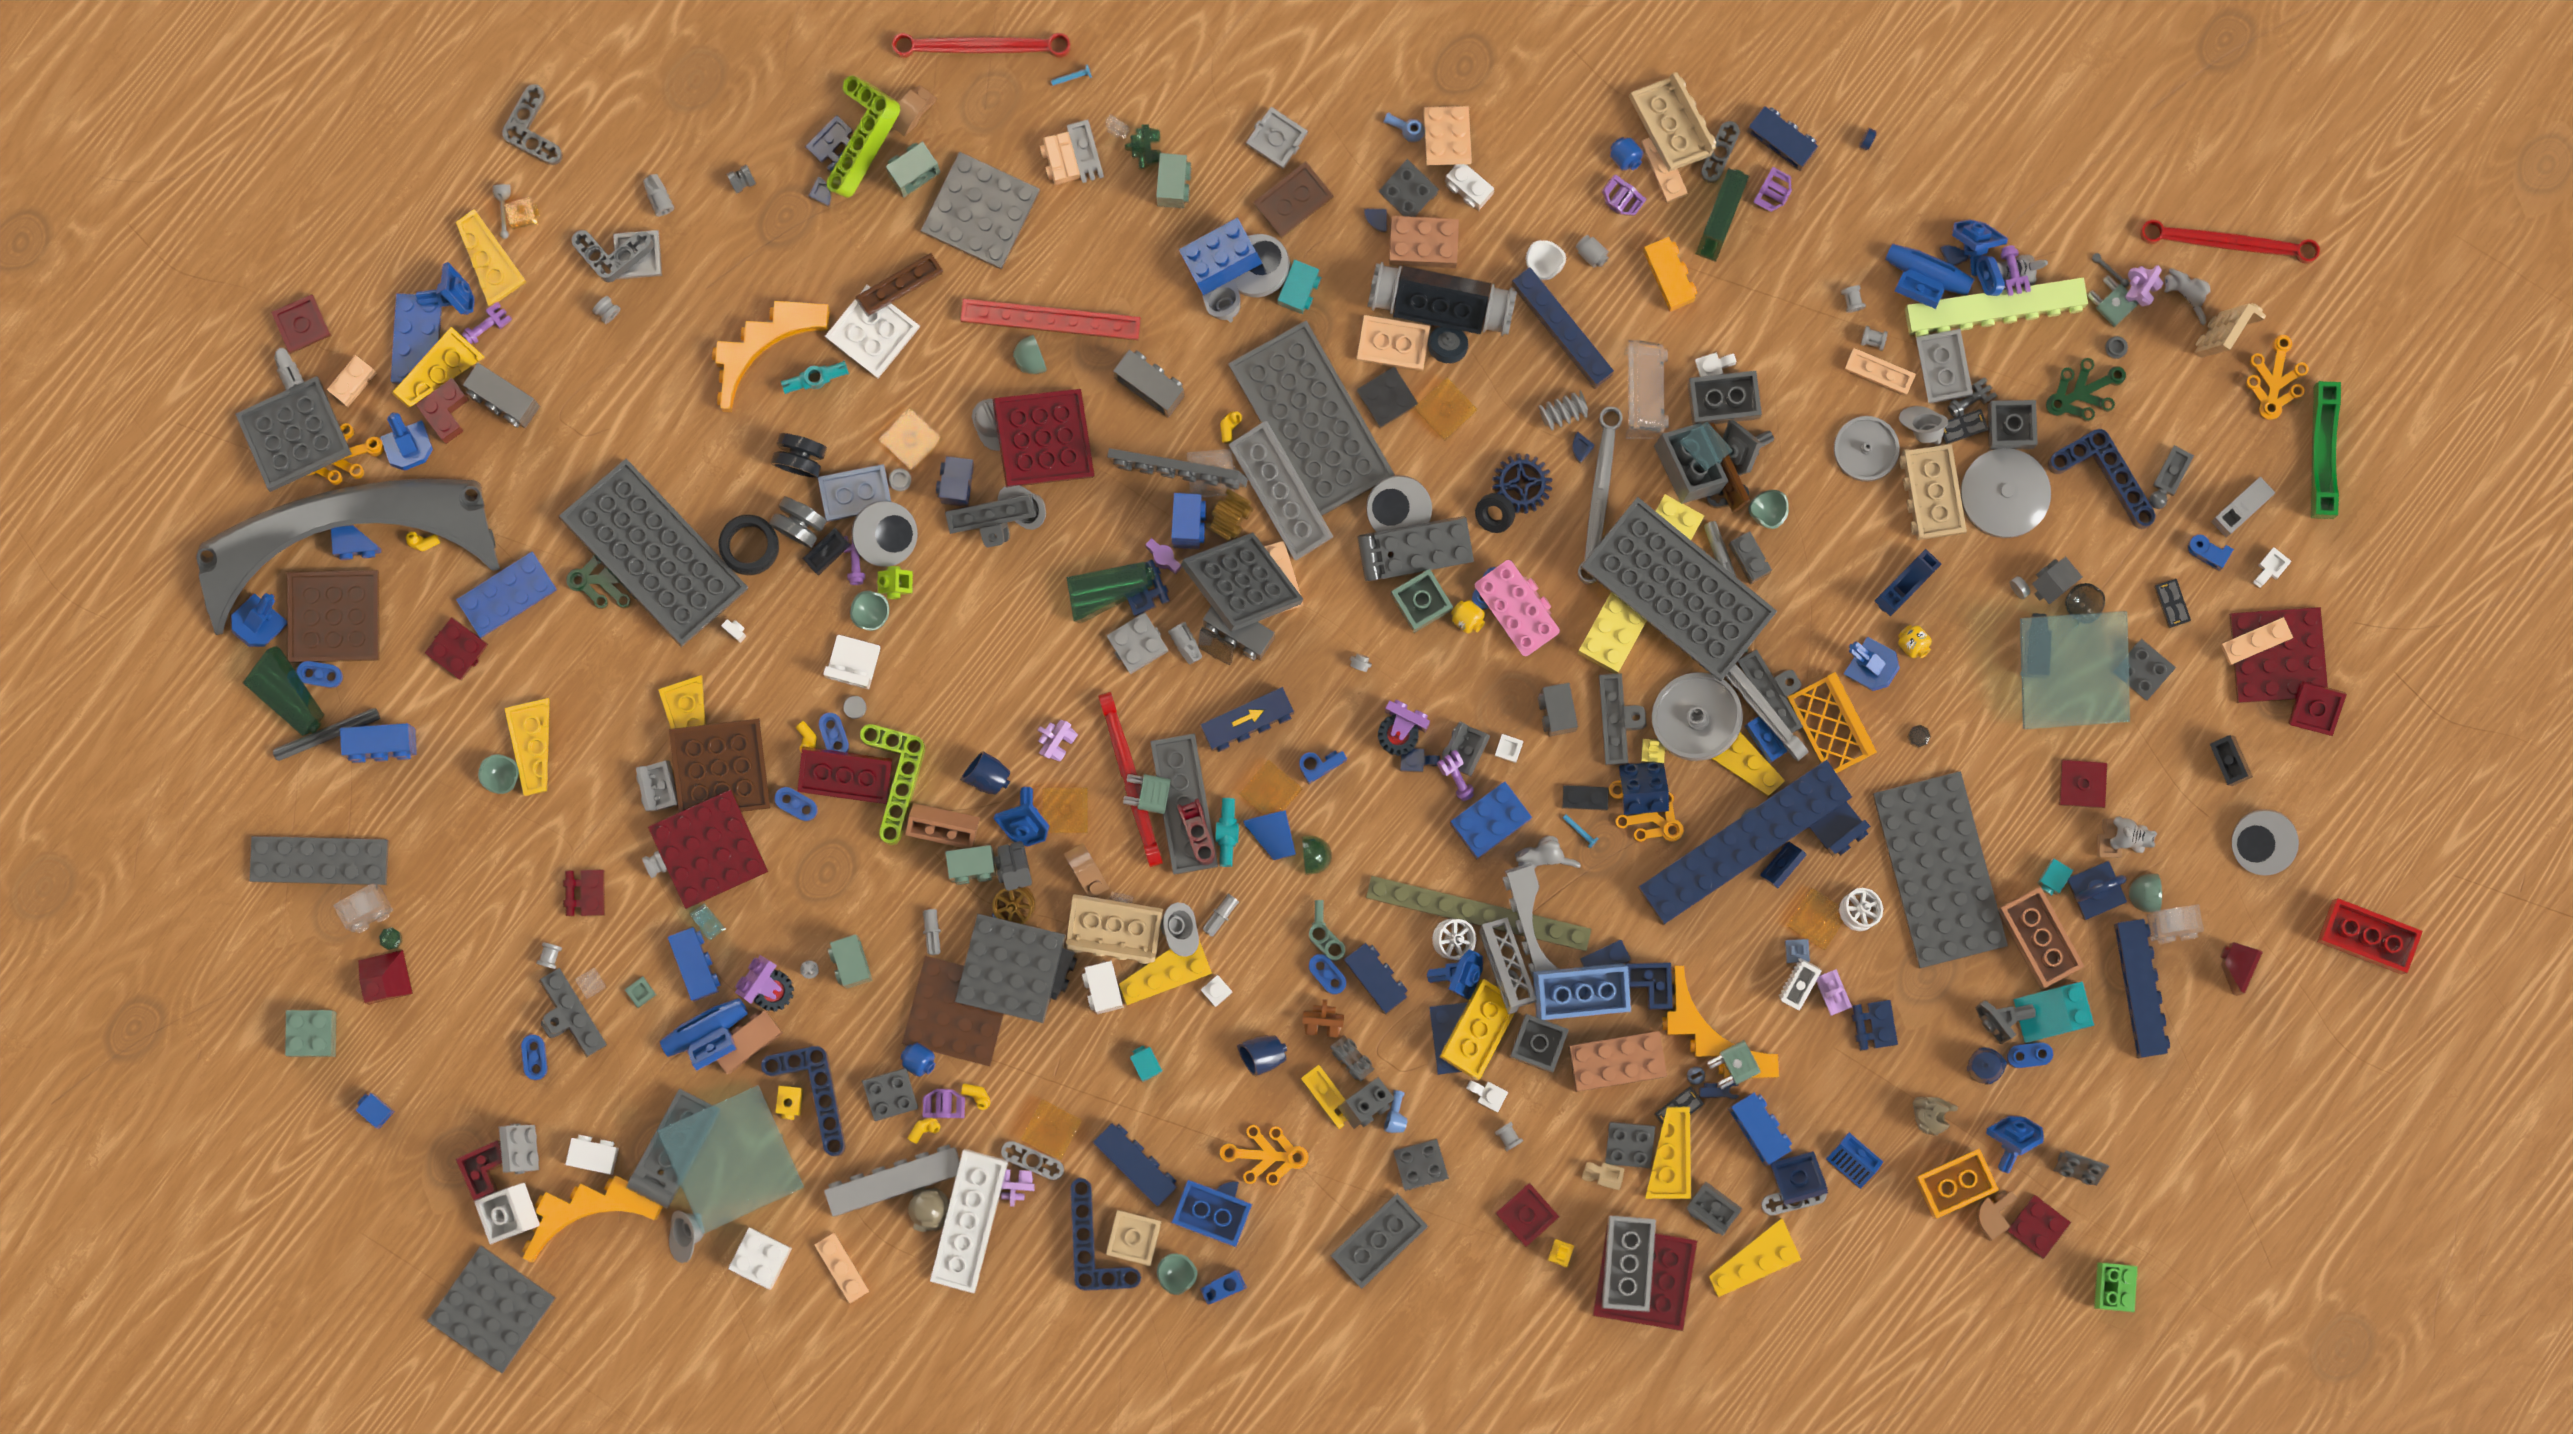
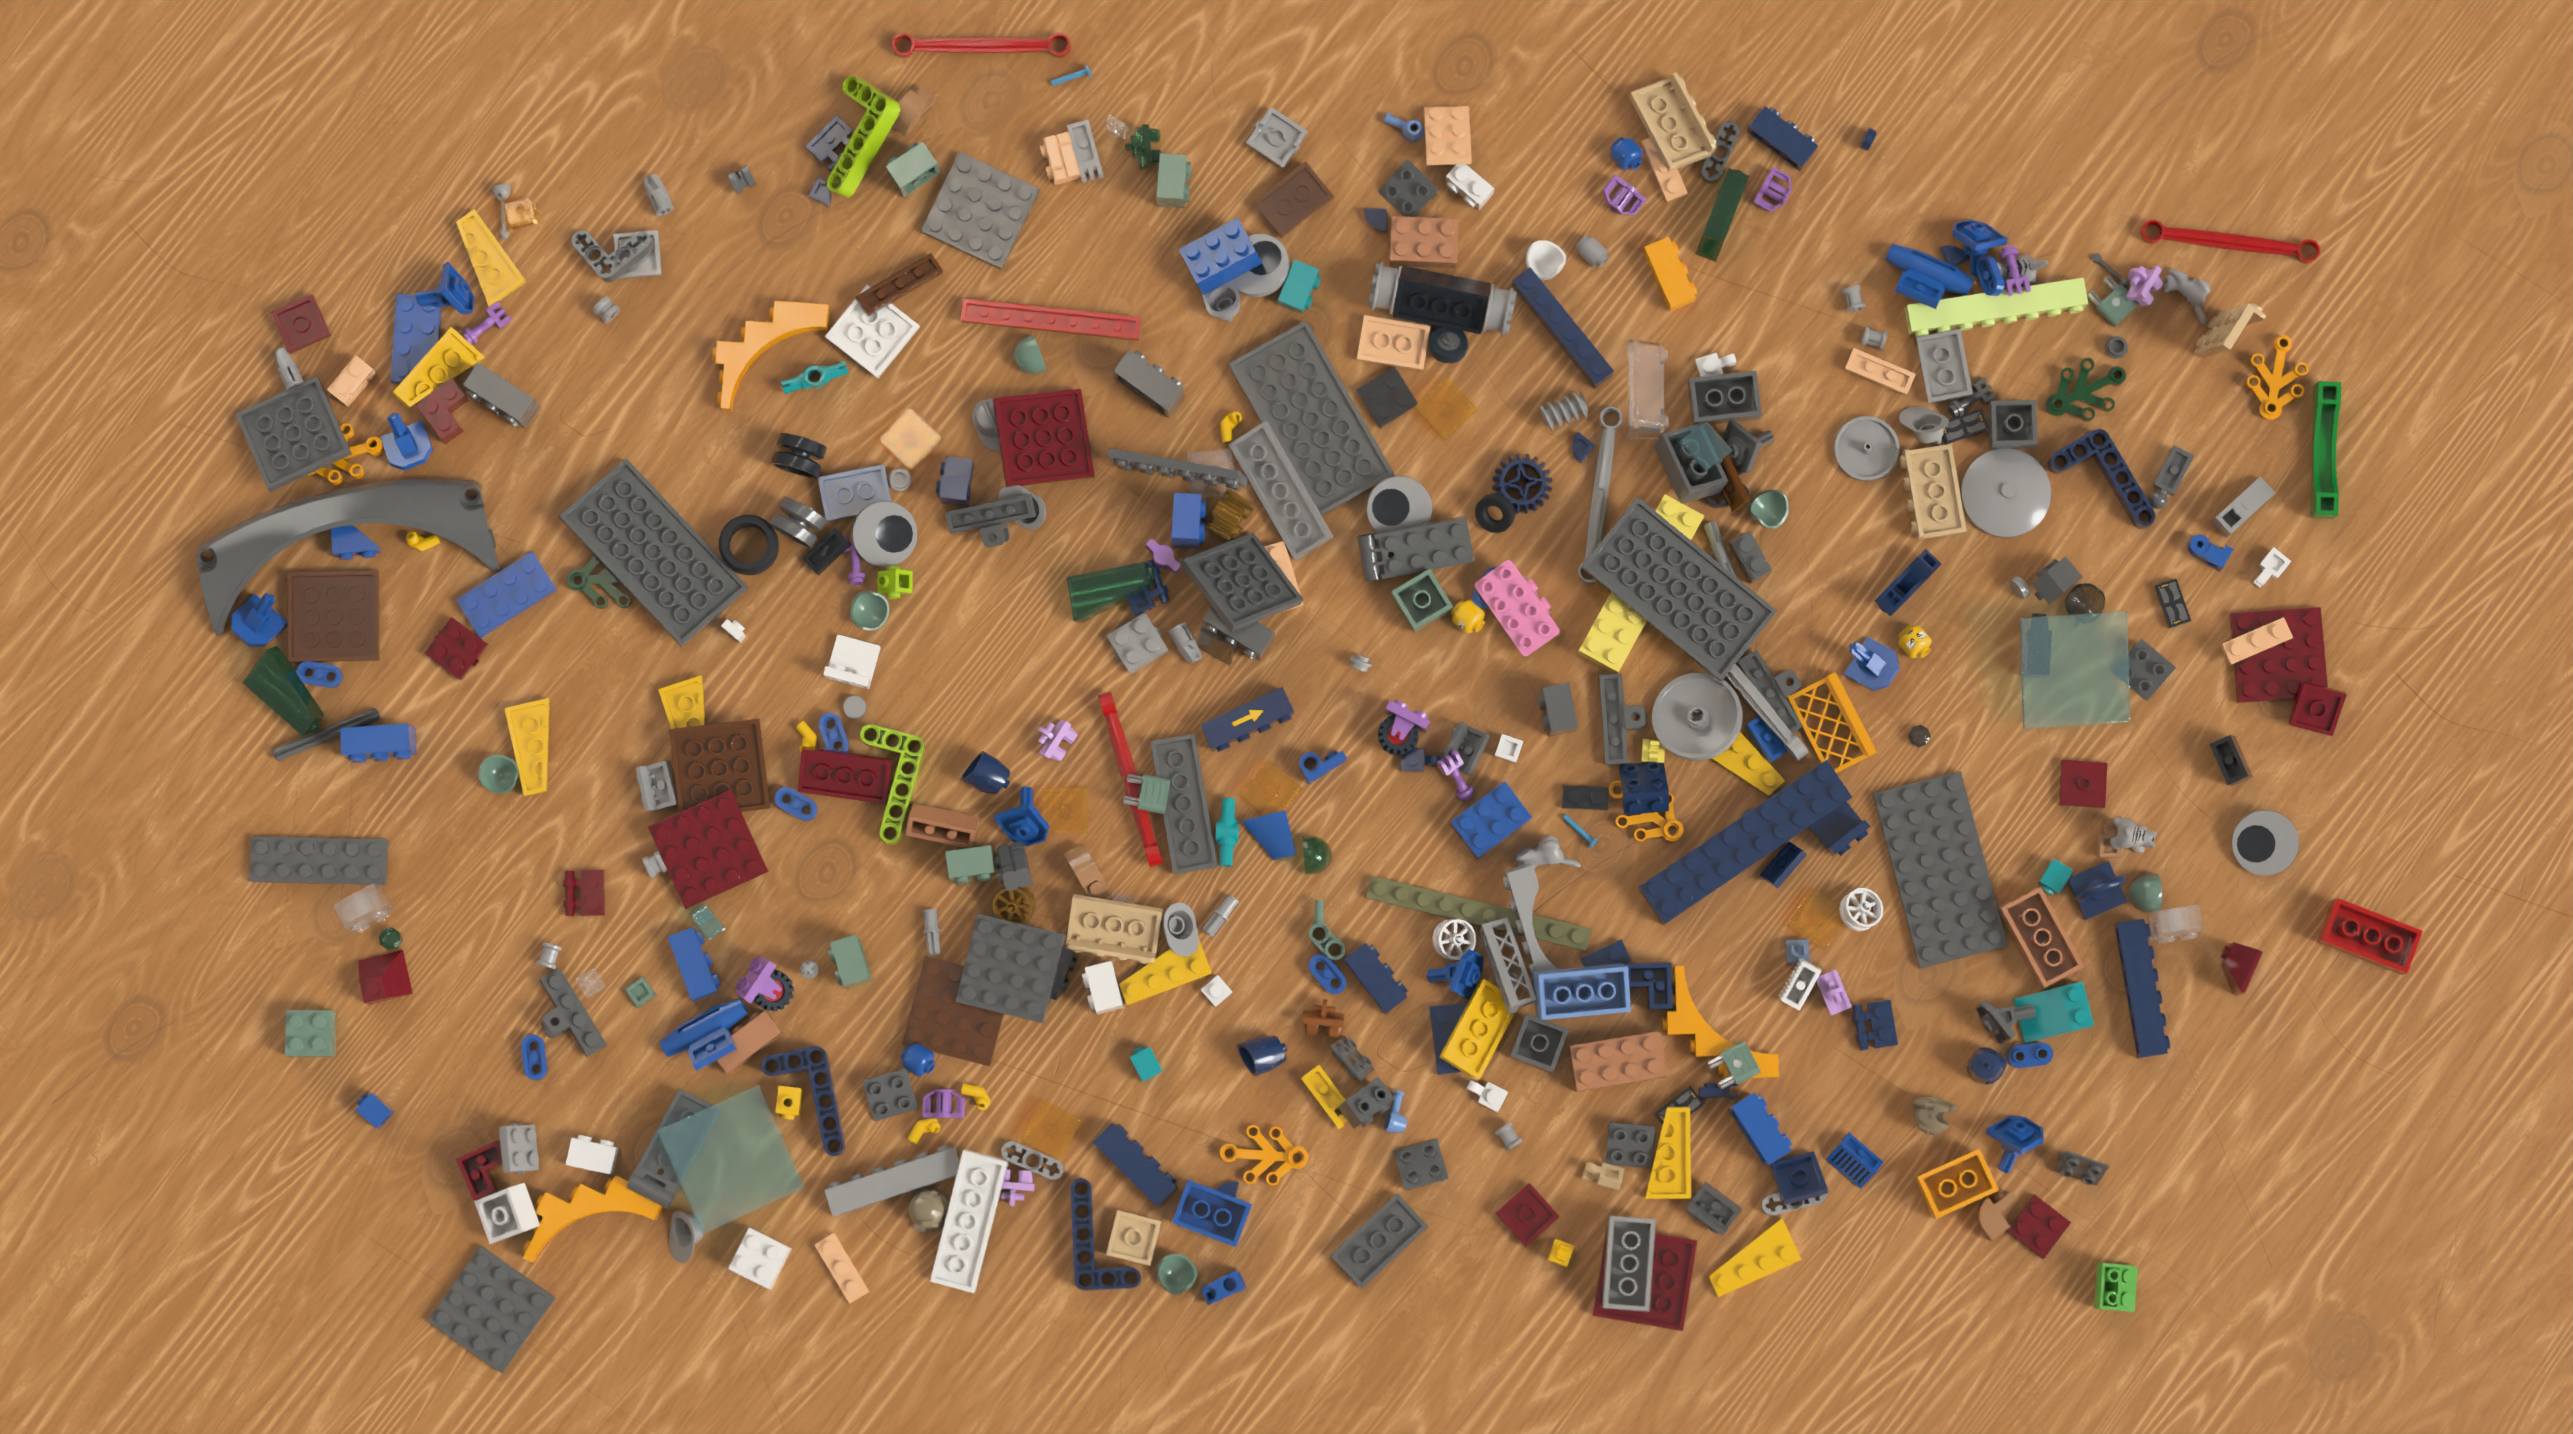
beam [502,84,563,165] -> none
dark red piece [1177,798,1215,865] -> none
sand blue hinge [1687,1066,1705,1085] -> none

